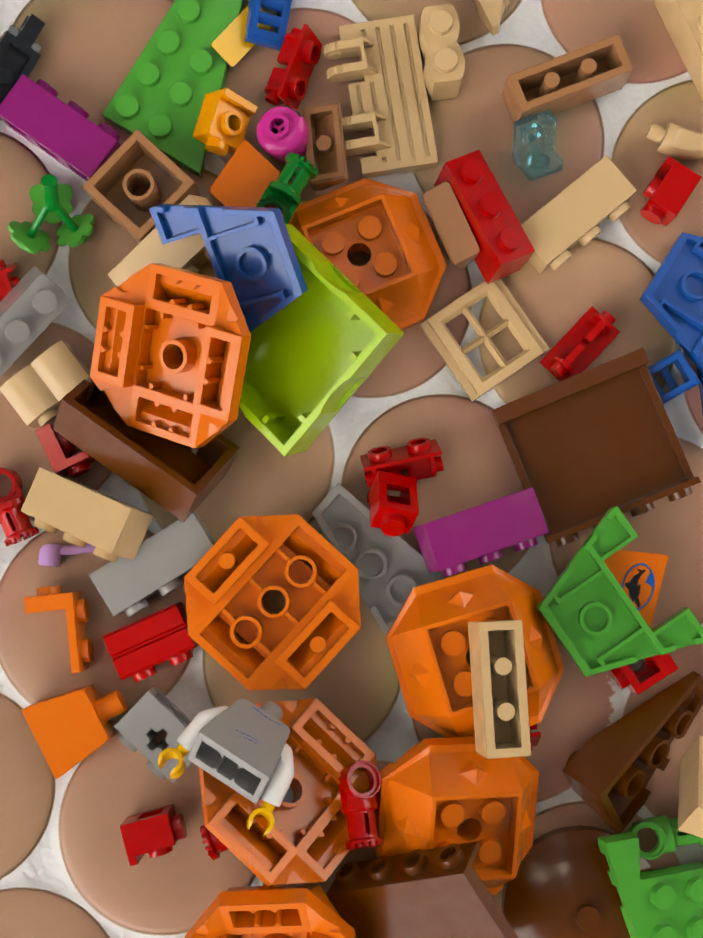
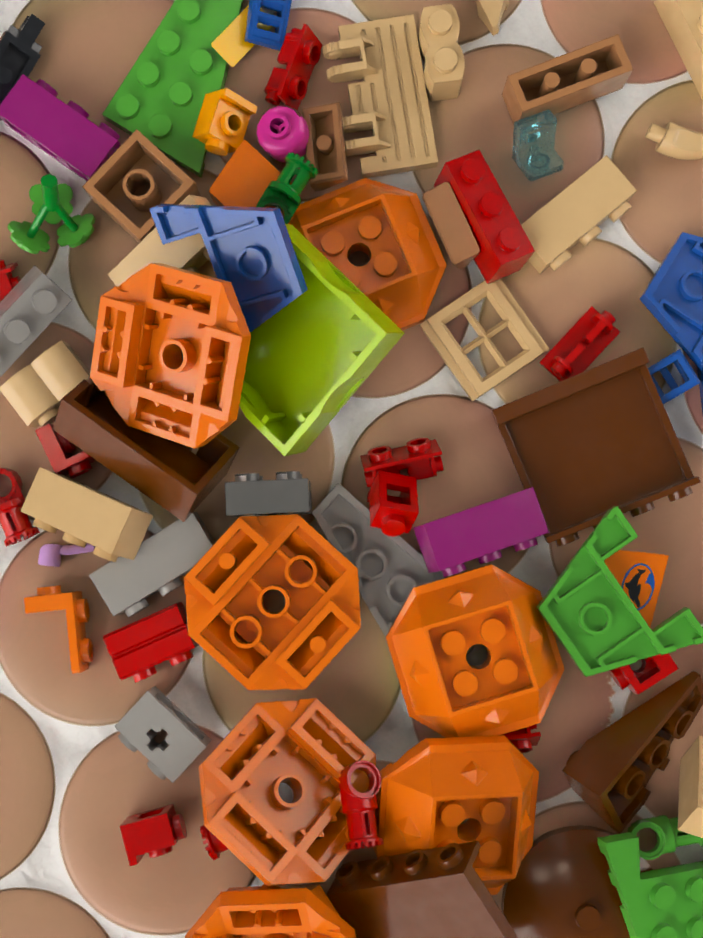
orange torso [21,684,128,779] -> none
light grey torso [158,699,295,837] -> none
tan brick [468,620,531,759] -> none
red brick [640,156,702,226] -> none
none -> dark grey piece [225,471,312,517]

